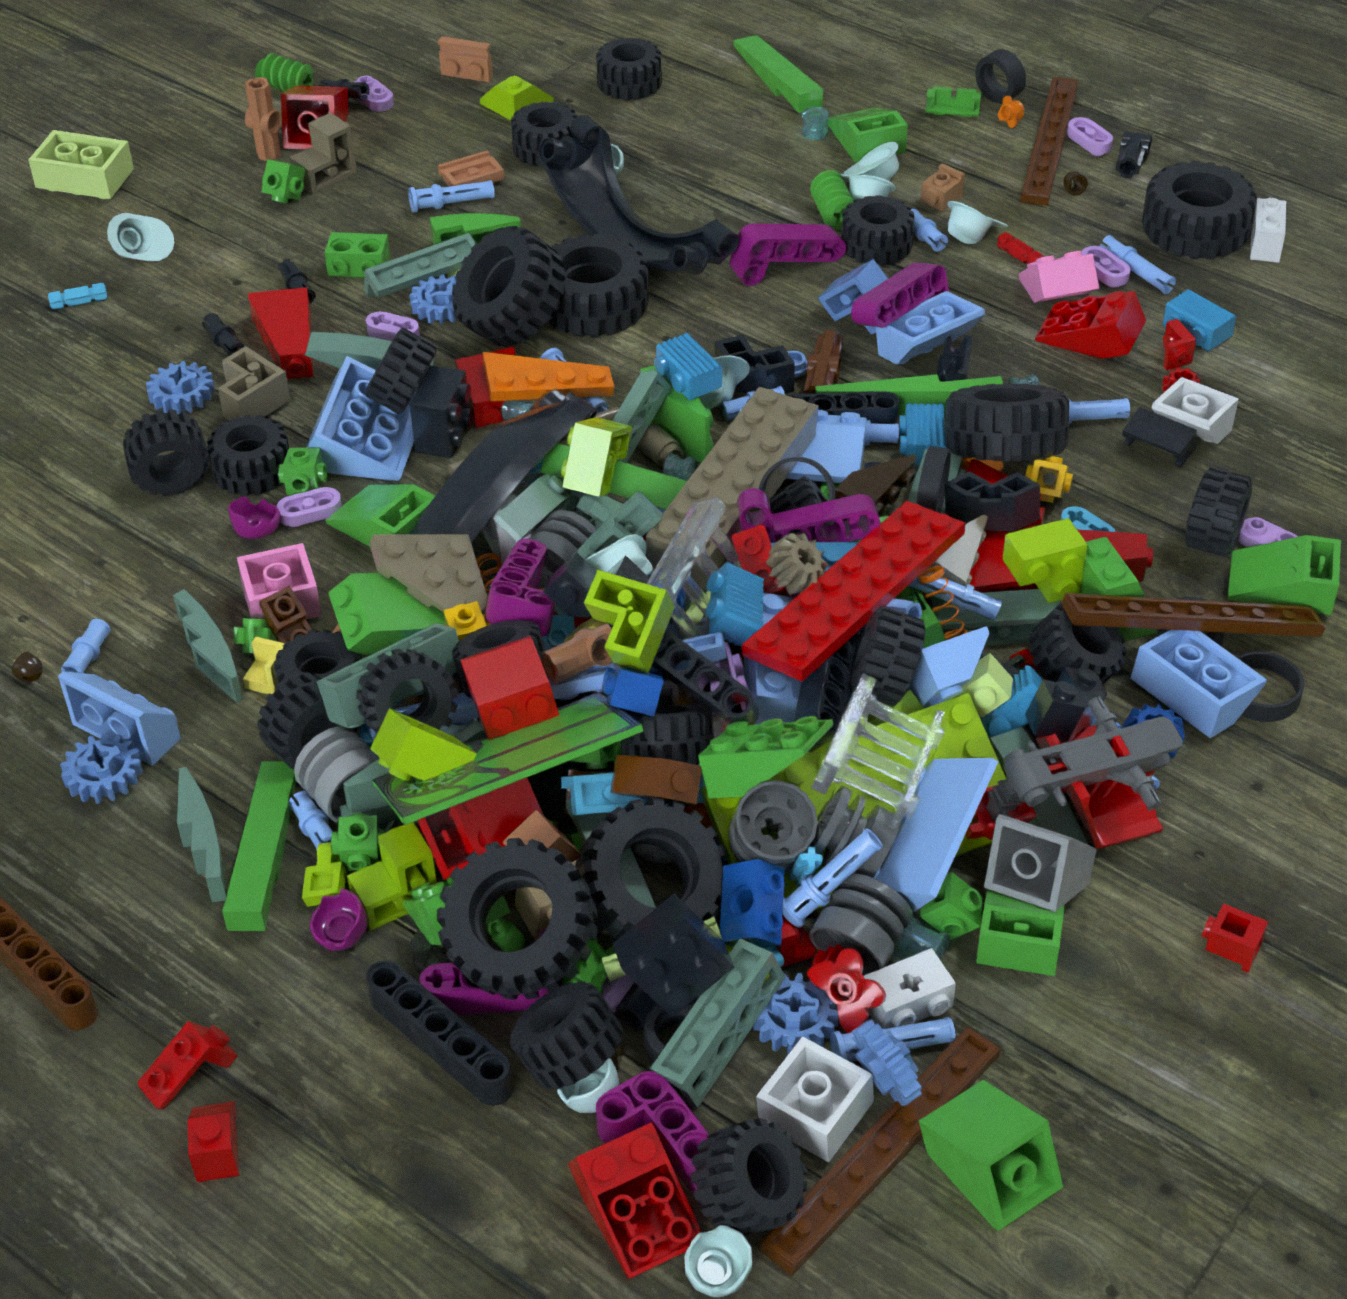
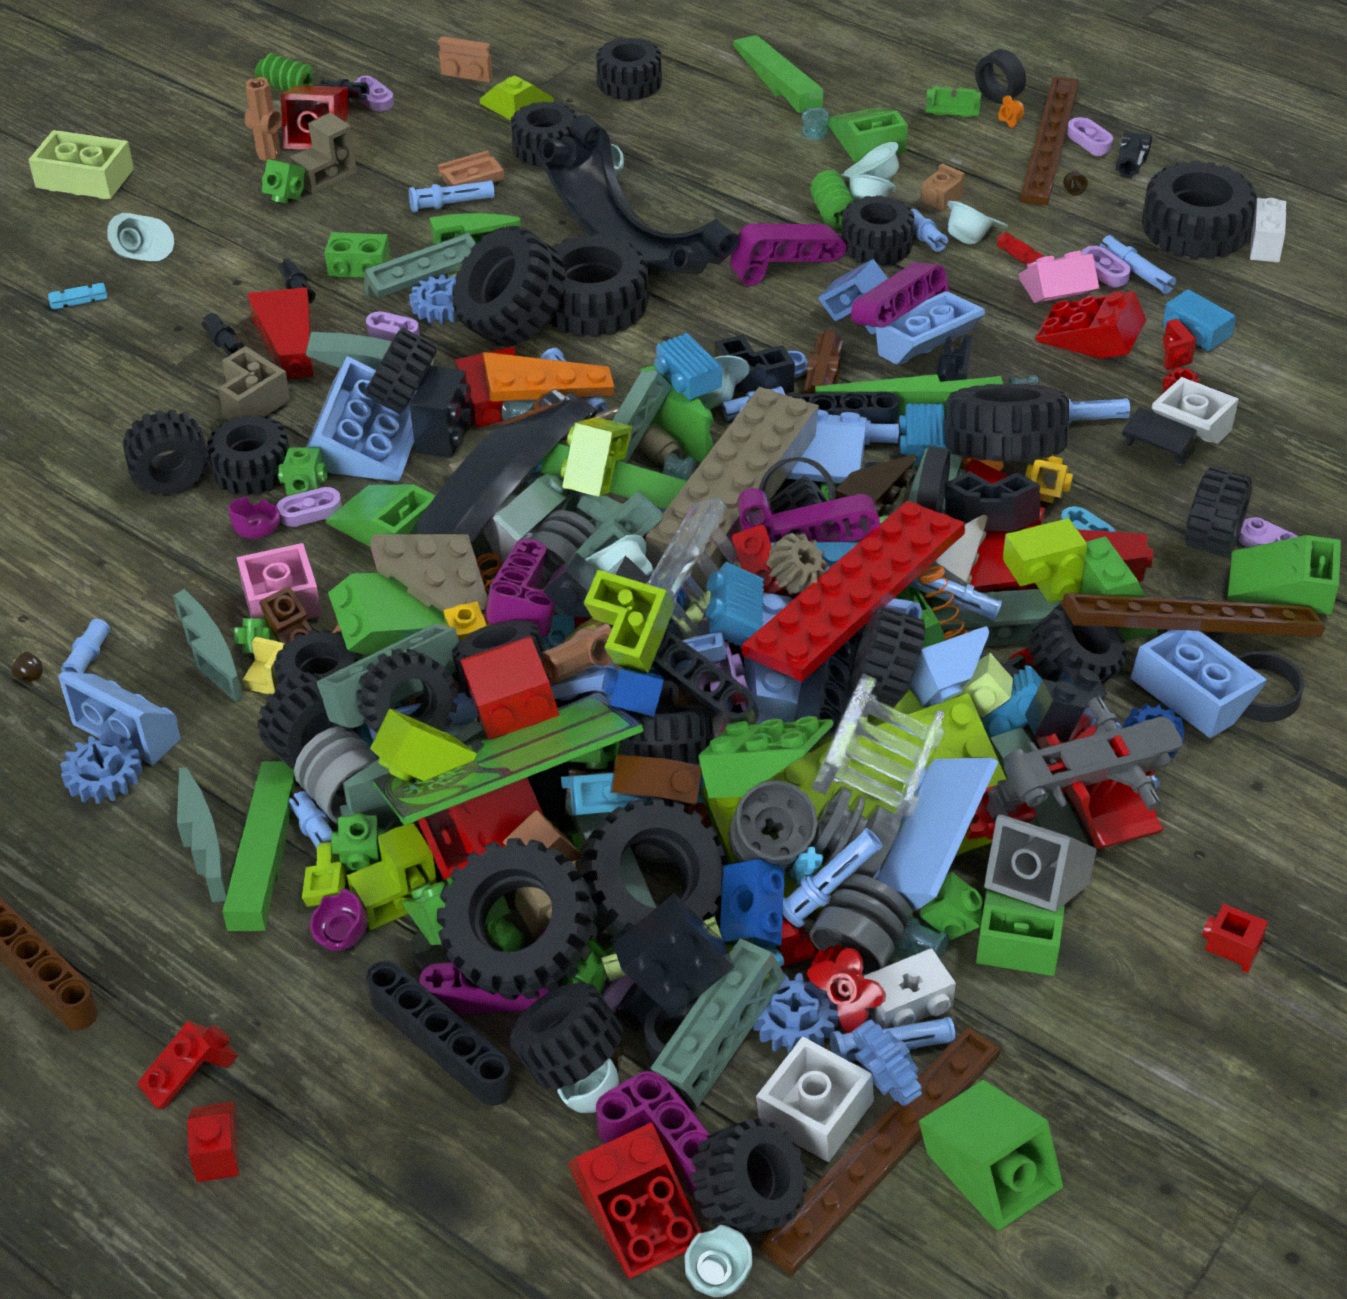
medium blue gear [146,361,215,414] -> none

